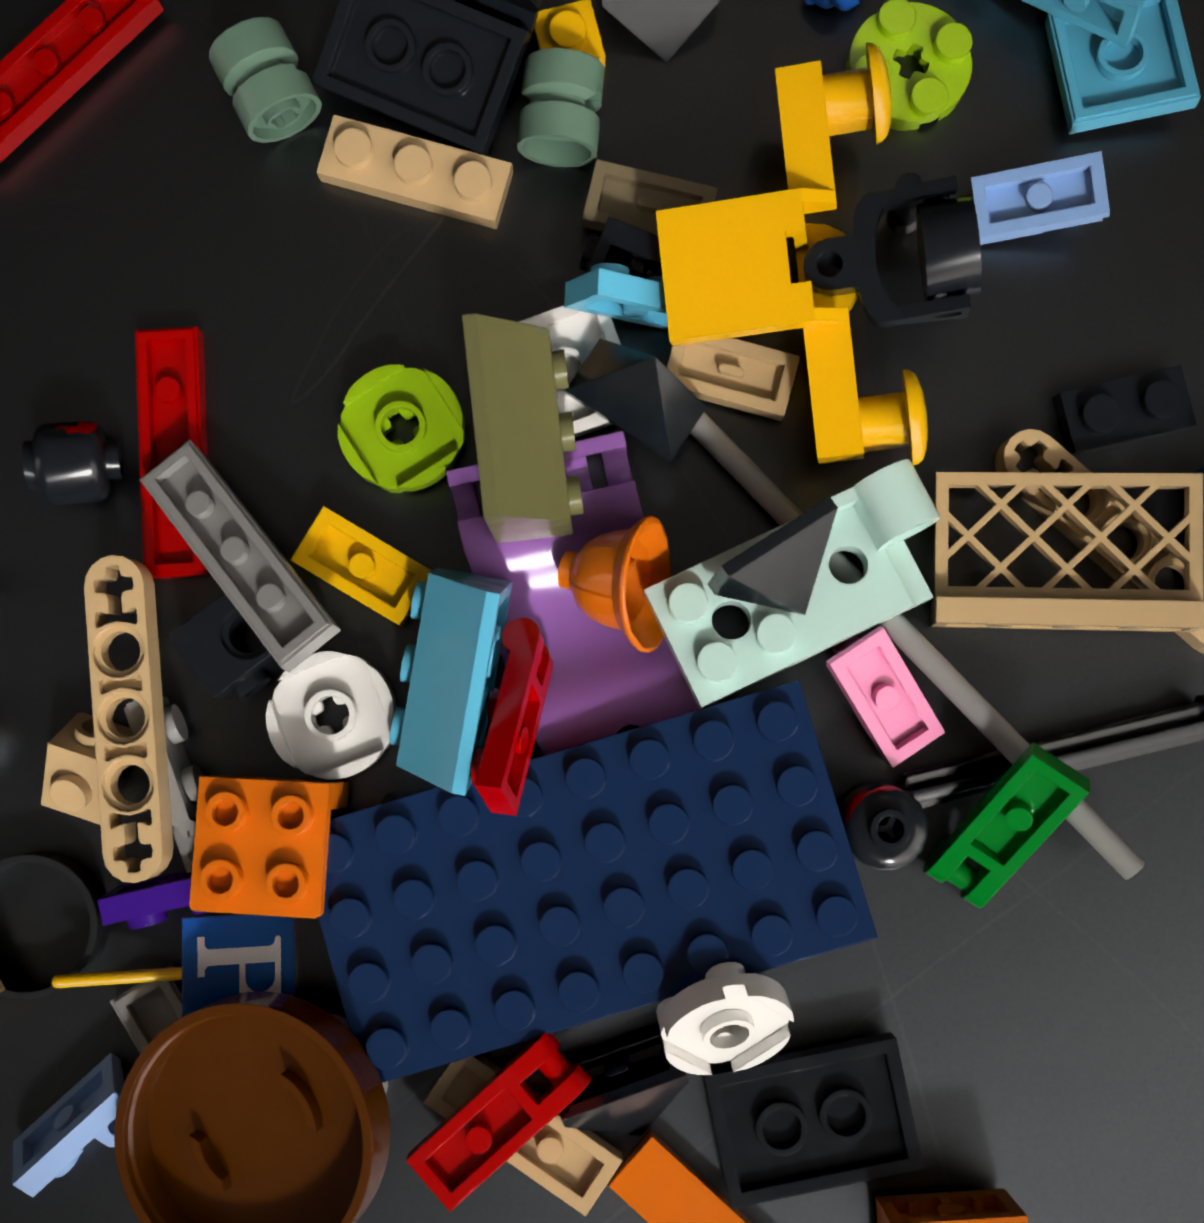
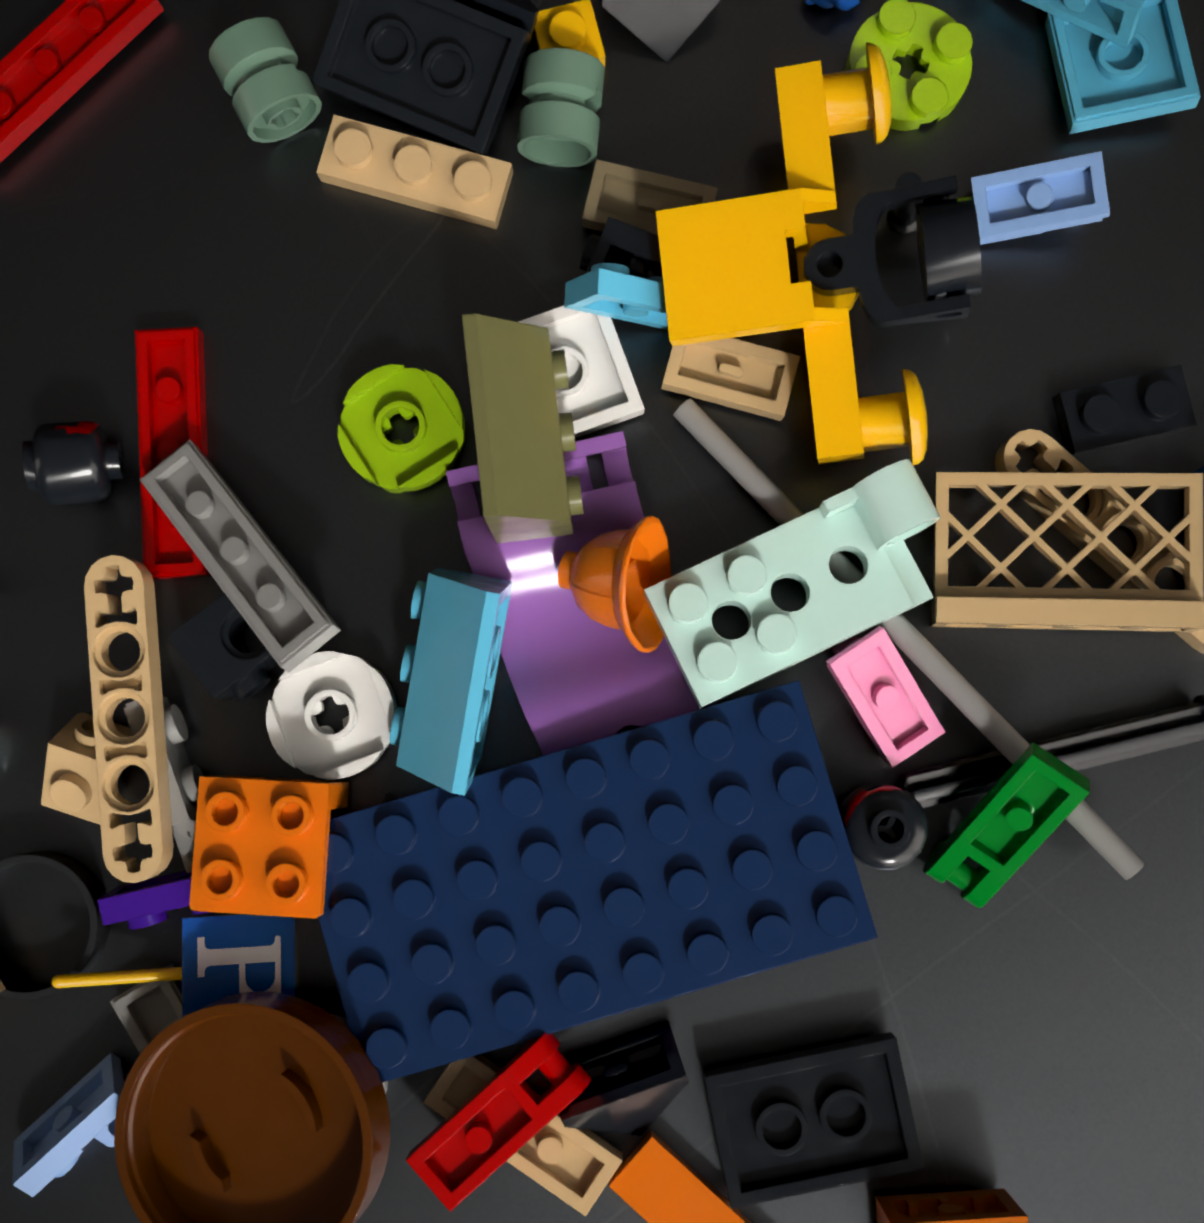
yellow plate [291,506,432,627] -> none
red plate [471,618,553,816] -> none
black slope [565,338,706,462] -> none
white plate [656,962,794,1075] -> none
black slope [708,497,838,615] -> none

